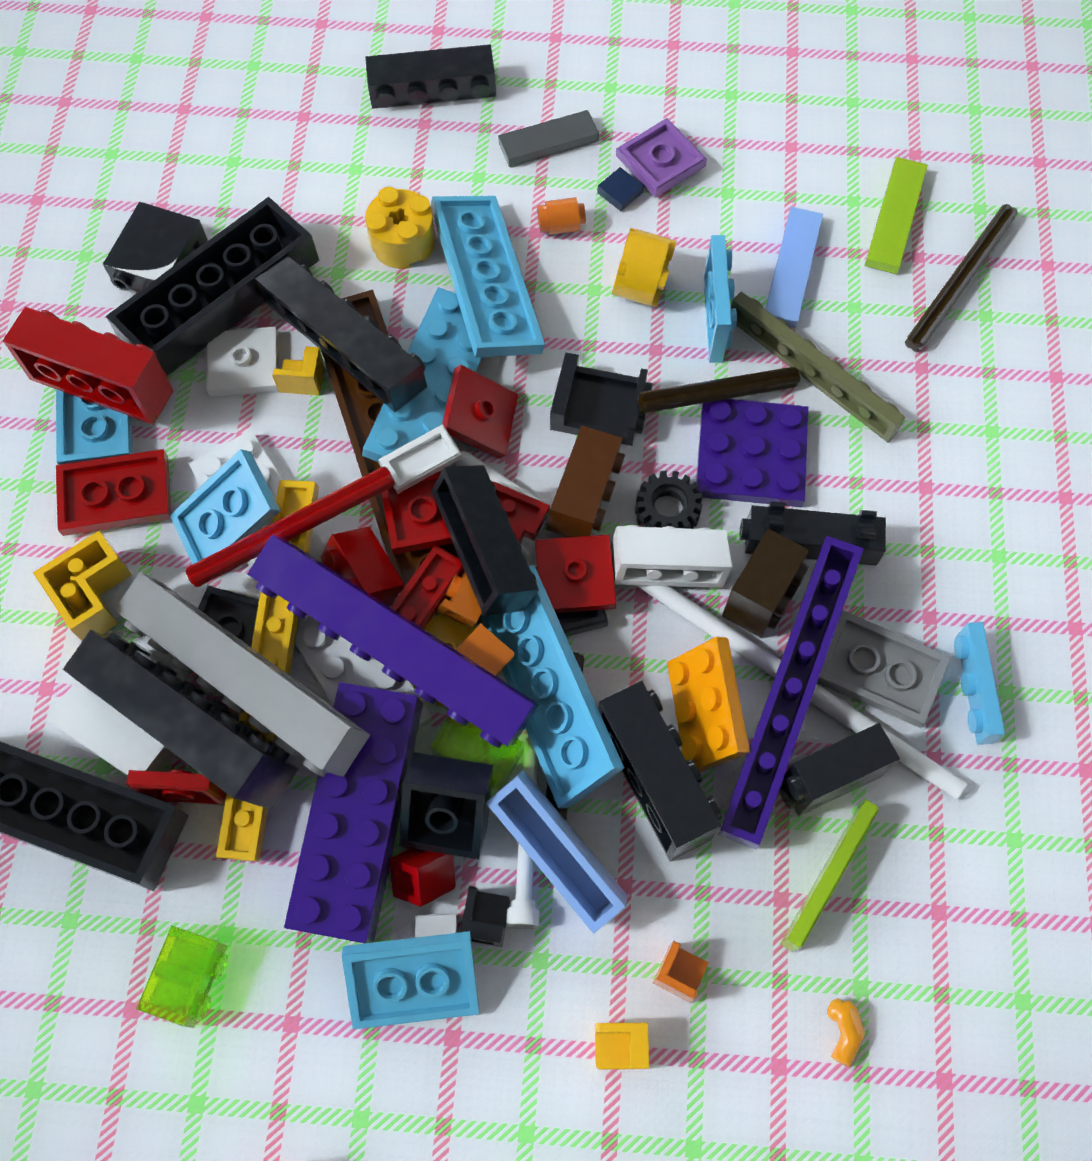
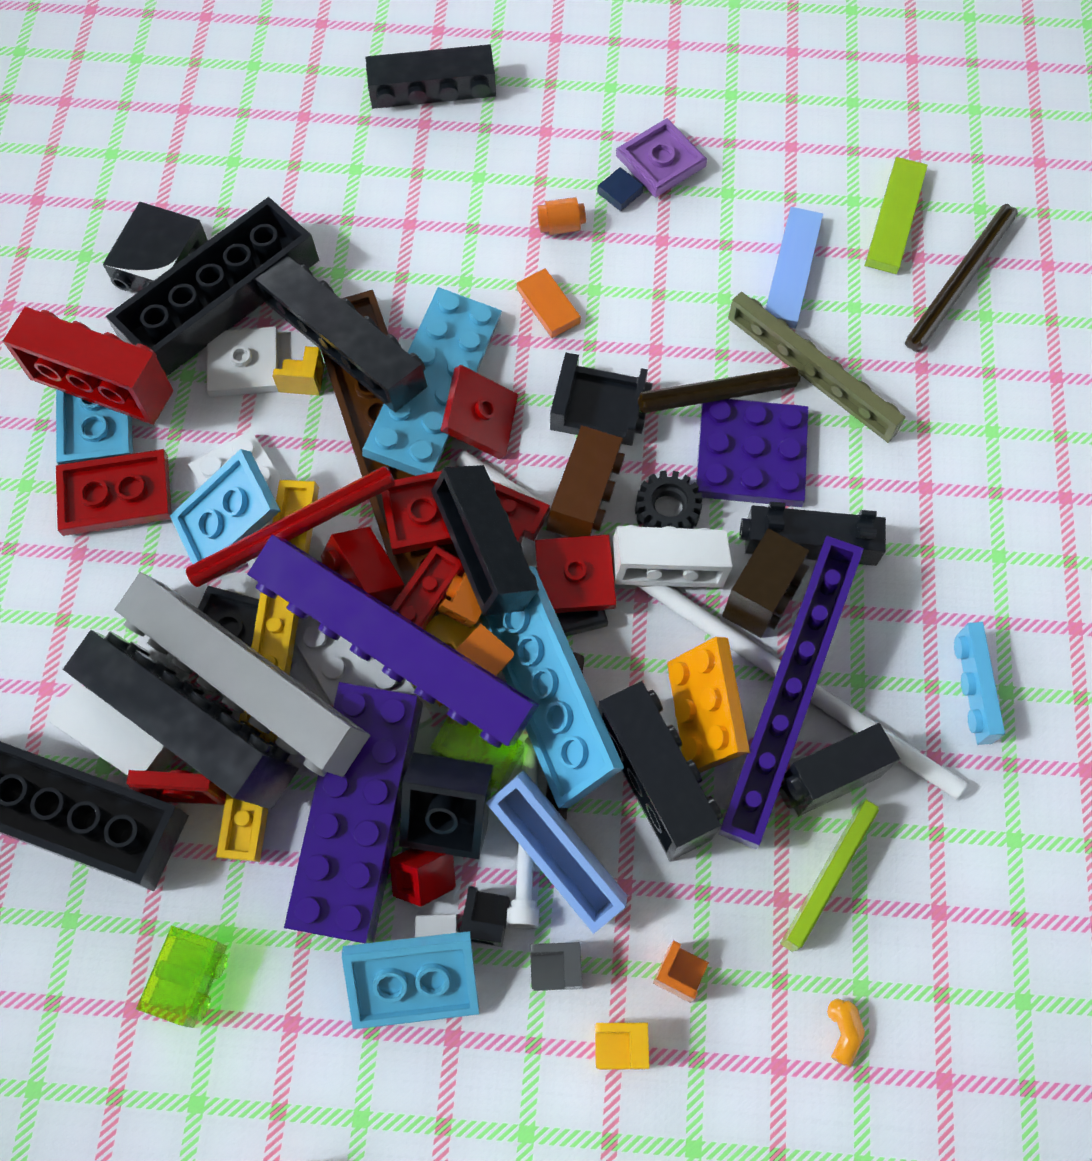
yellow brick [33,531,132,641] -> none
yellow brick [365,186,436,269] -> none
white tile [378,424,462,494] -> none
medium azure plate [430,196,545,358] -> none
dark grey tile [498,110,599,167] -> none
yellow brick [611,228,677,307] -> none
medium azure plate [703,235,737,363] -> none
light grey plate [817,610,951,728] -> none
none -> orange tile [517,268,581,338]
none -> dark grey panel [530,942,582,991]

